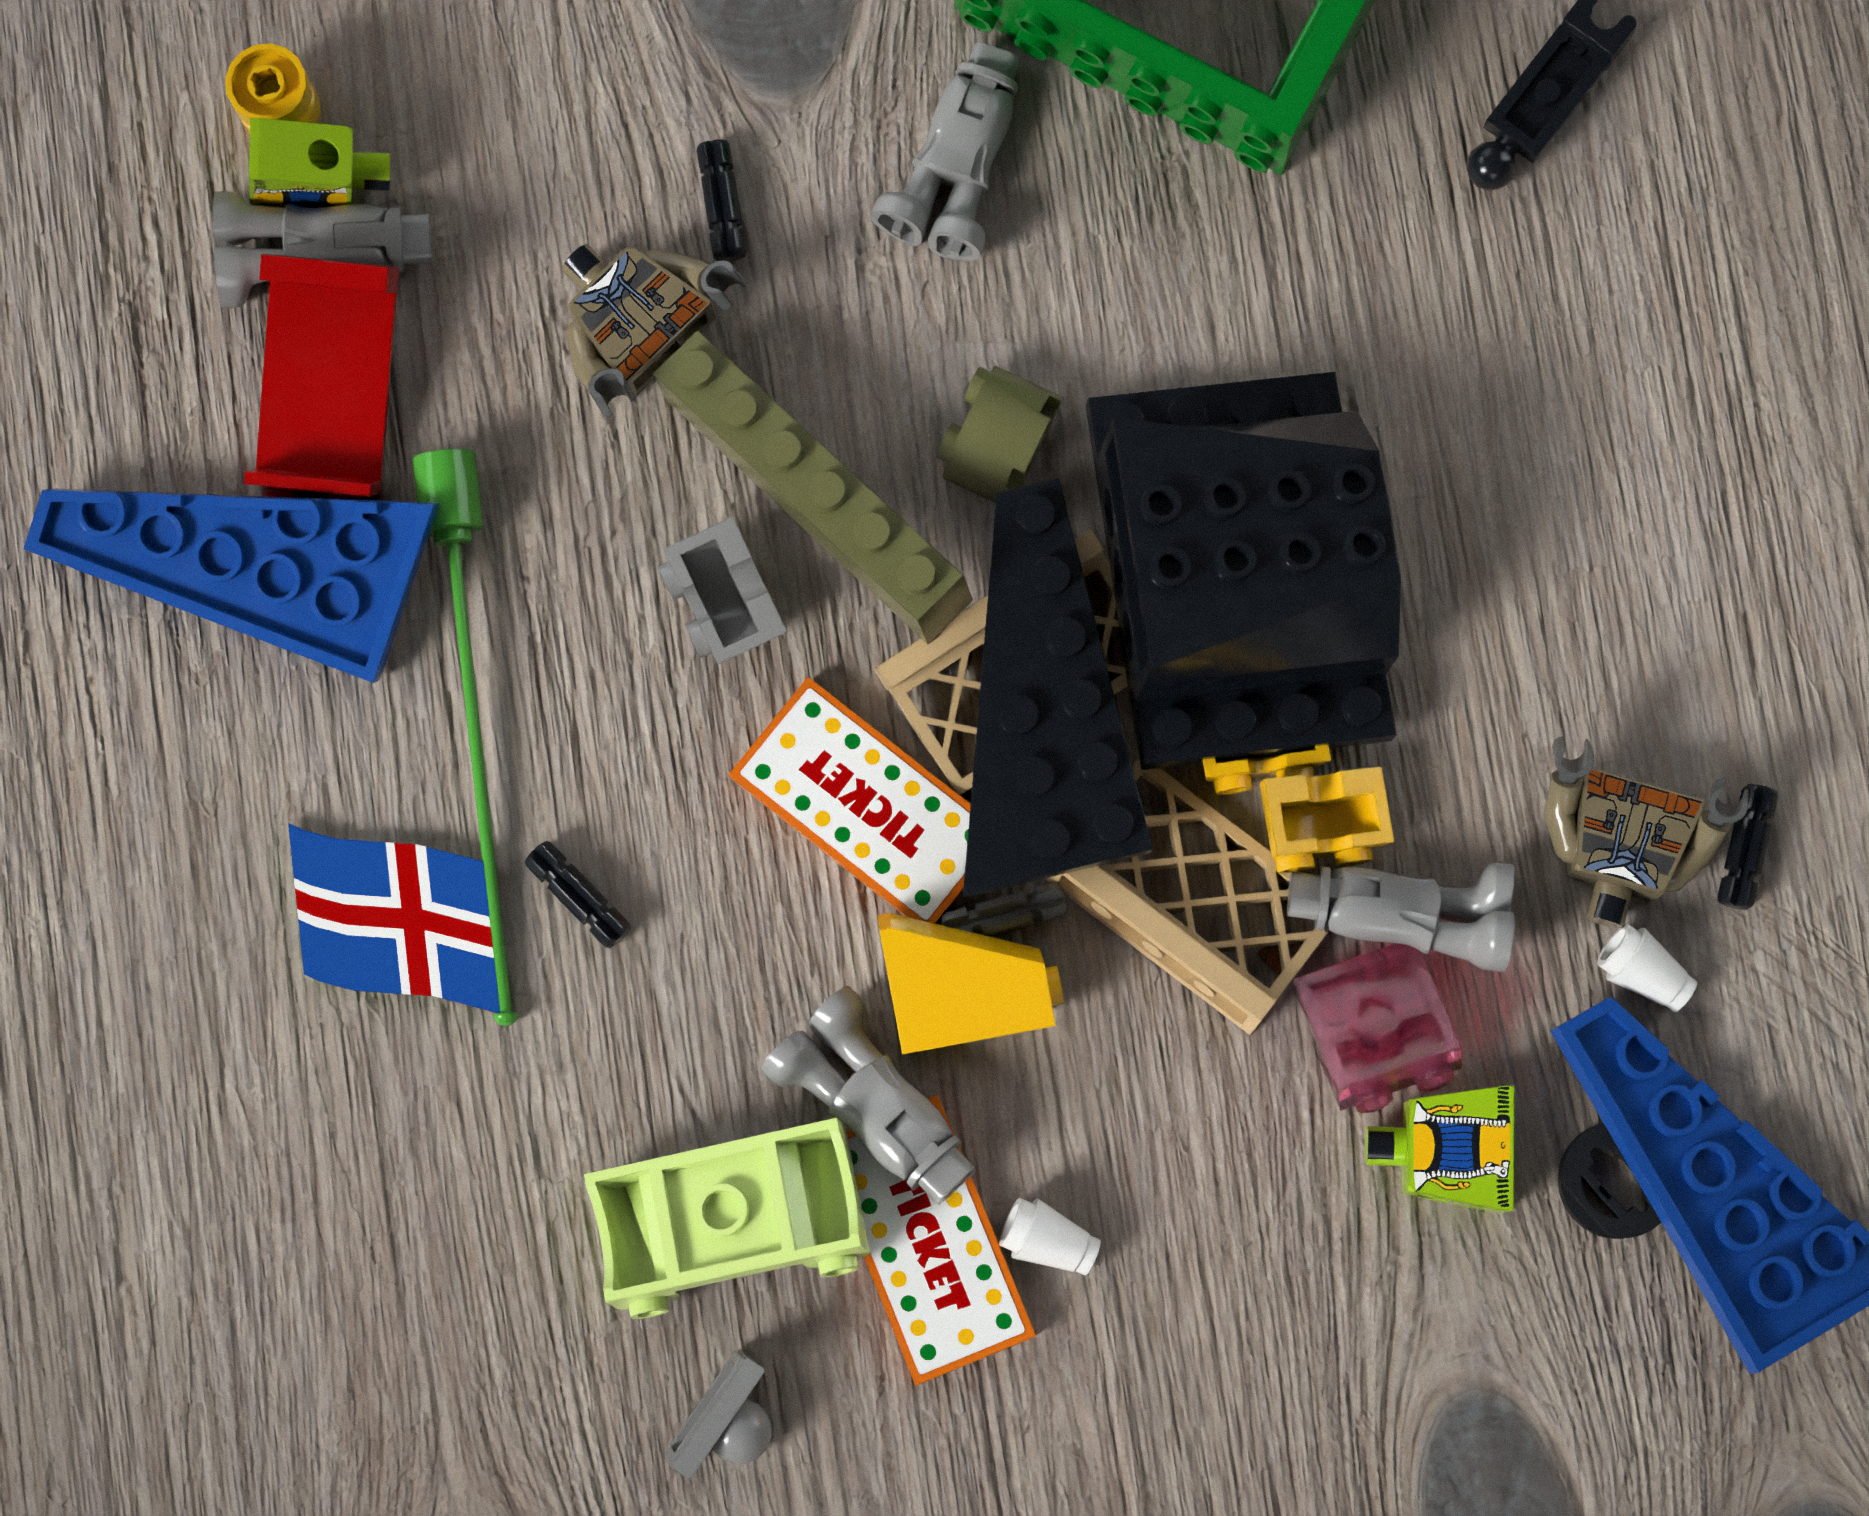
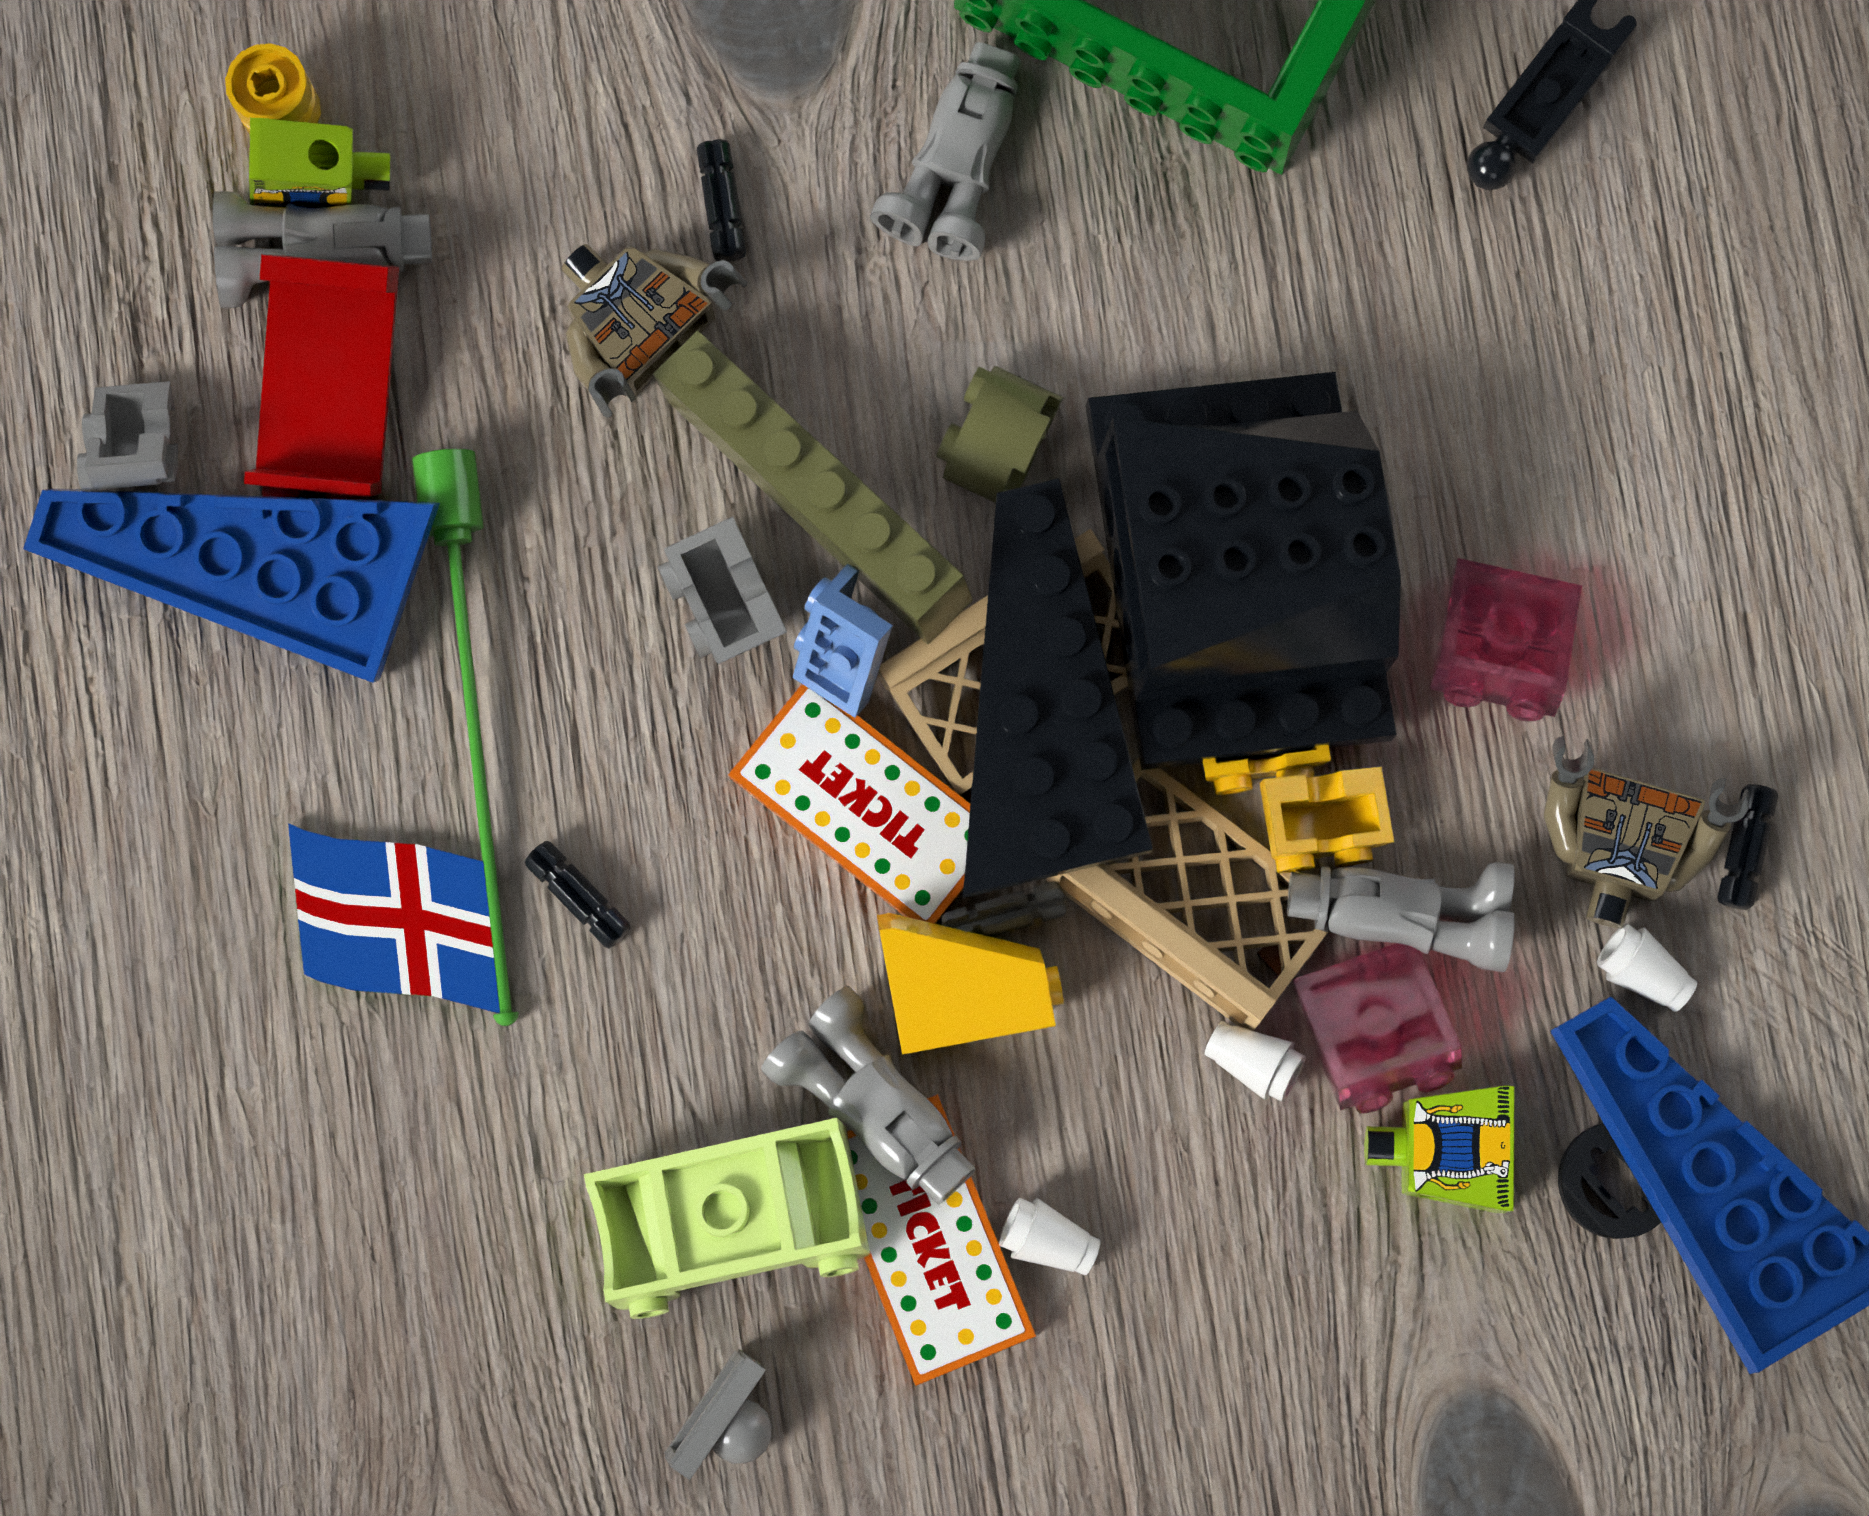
none -> light grey cylinder [77,381,178,491]
none -> medium blue bracket [792,564,893,718]
none -> white cone [1205,1021,1306,1102]
none -> clear pink plate [1430,558,1582,721]

